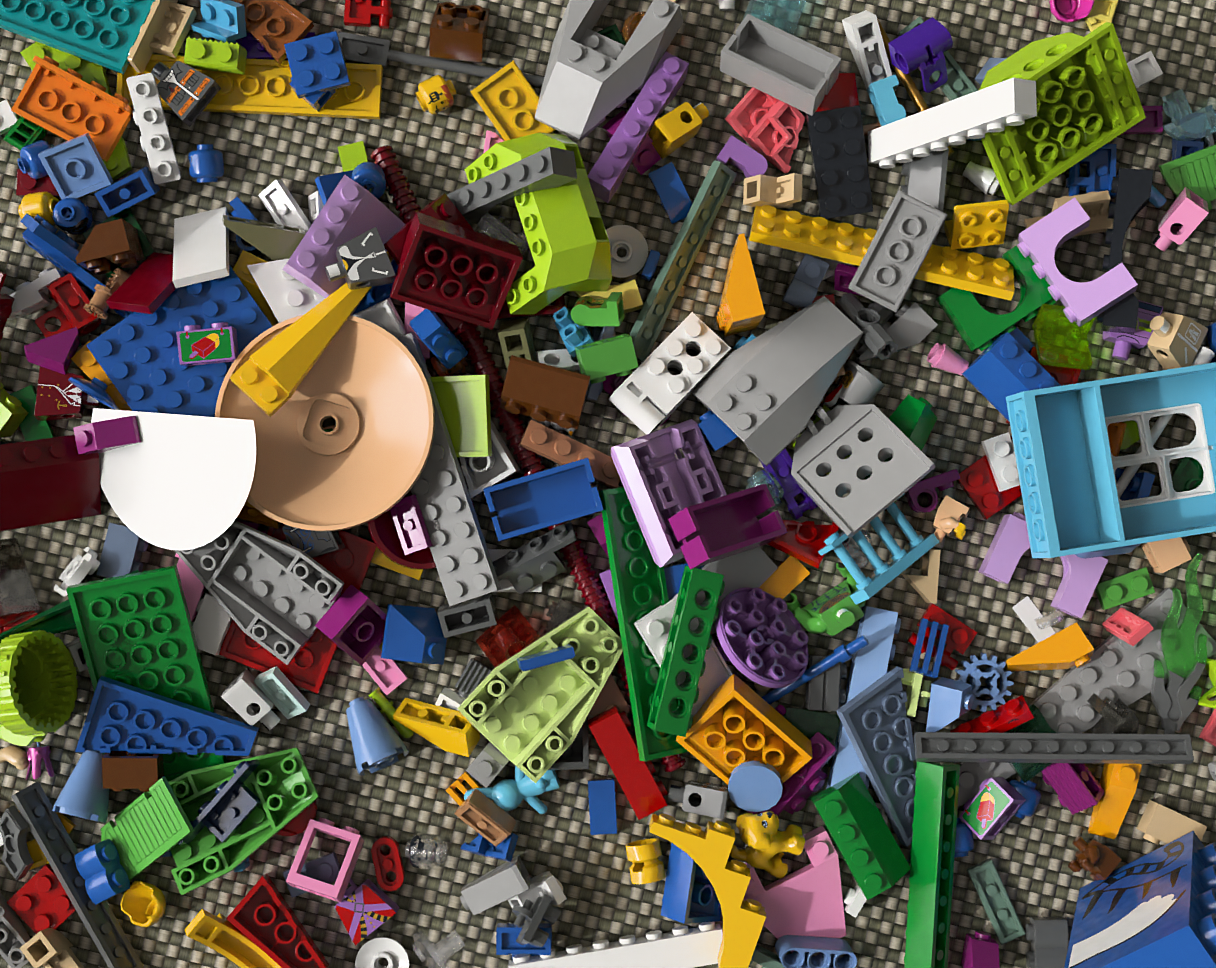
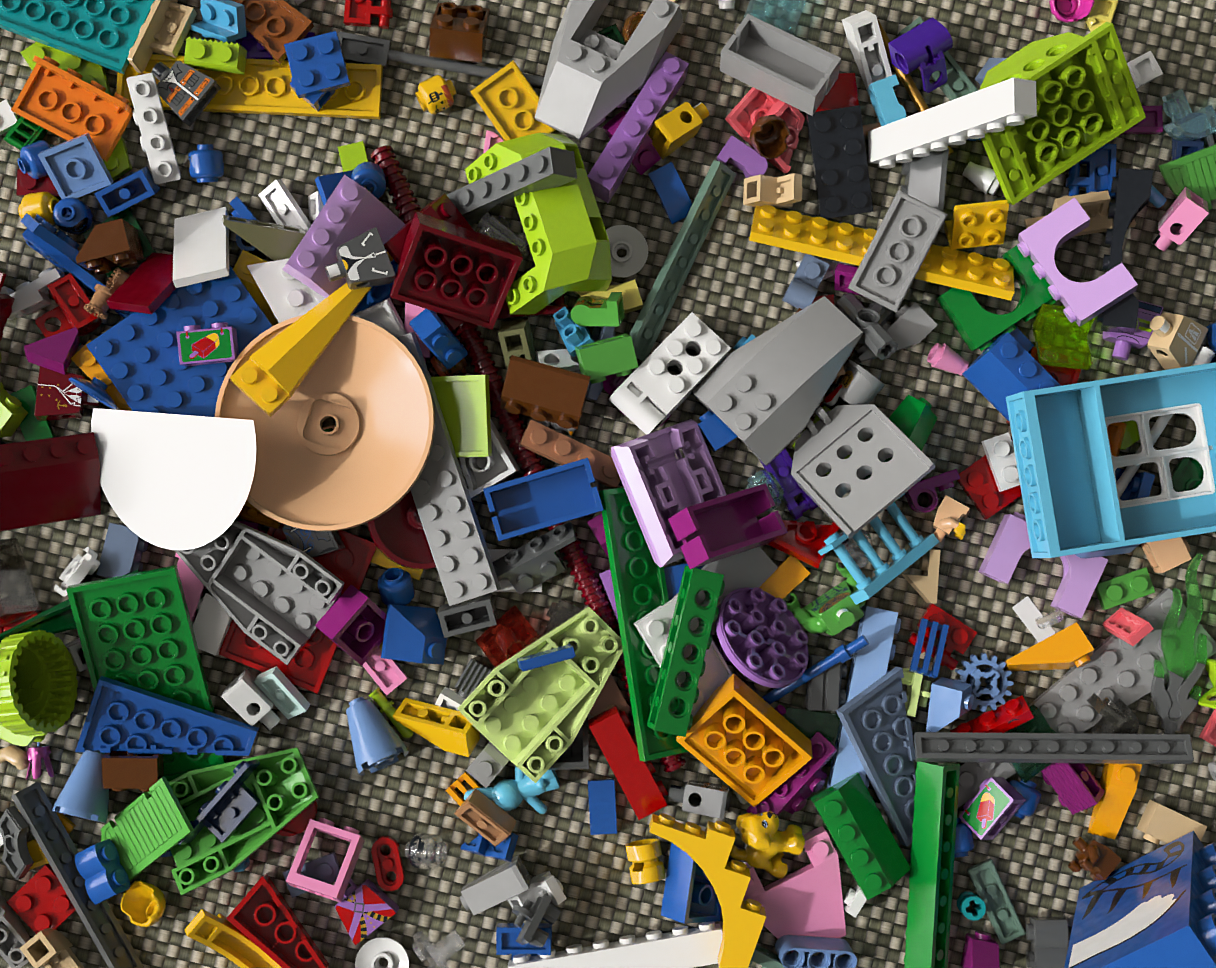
magenta slope [73,416,141,454] -> none
plate [390,495,433,555] -> none
blue tile [641,250,661,282] -> none
light orange slope [716,233,765,337] -> none
medium blue tile [728,760,783,812] -> none
none -> blue head [377,568,415,606]
none -> reddish brown hair [750,114,790,159]
none -> teal bush [956,891,986,921]

